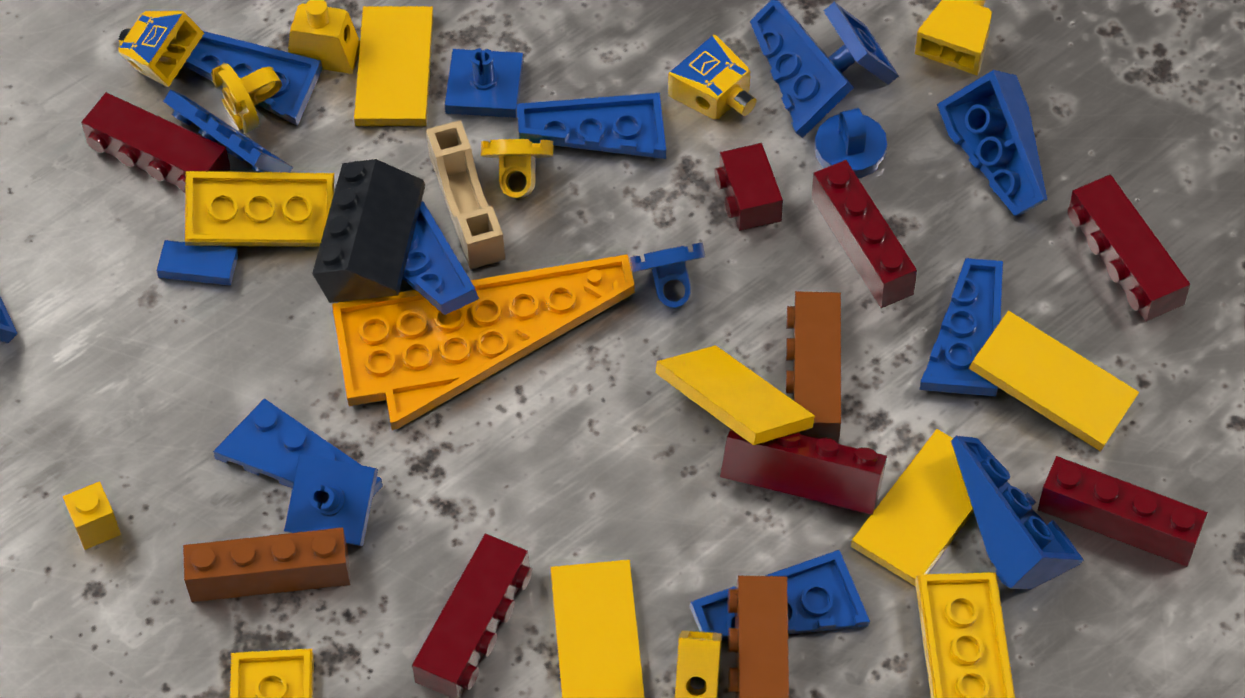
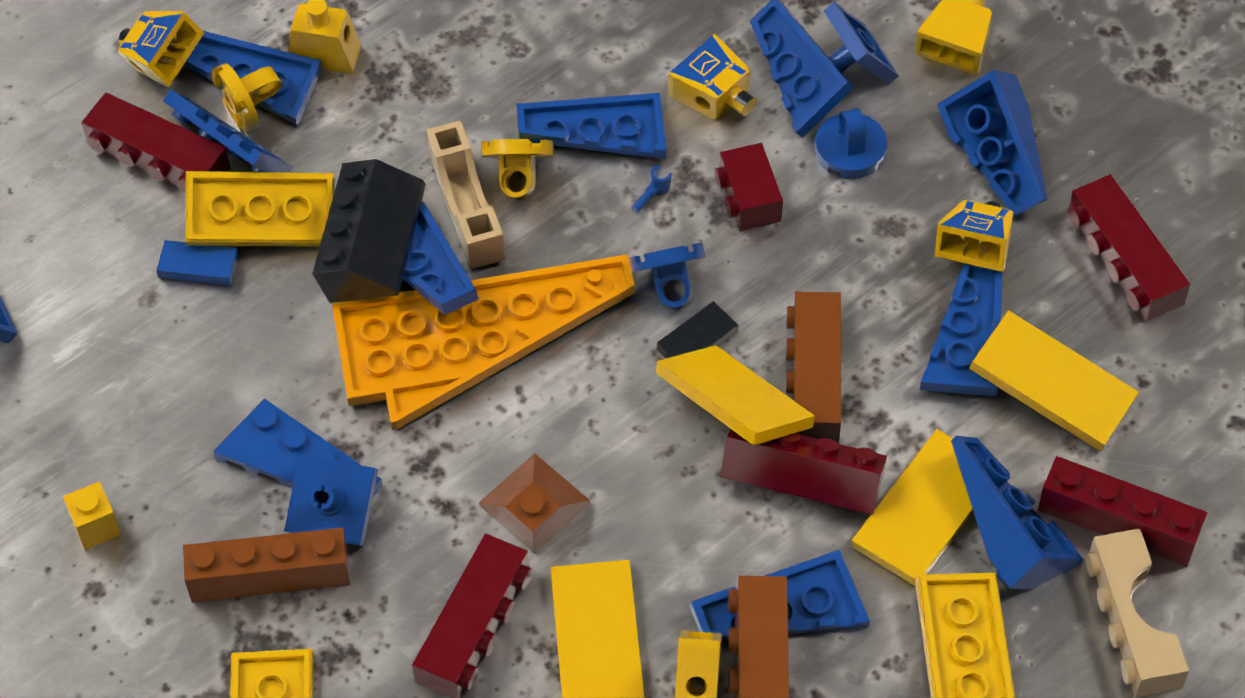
yellow tile [354,6,434,126] -> none
blue tile [445,48,524,118] -> none
dark red brick [811,160,917,308] -> none
none -> dark orange slope [479,453,590,554]
none -> blue hand [631,165,672,213]
none -> black tile [657,301,739,358]
none -> yellow torso [934,200,1014,272]
none -> tan arch [1085,528,1189,698]

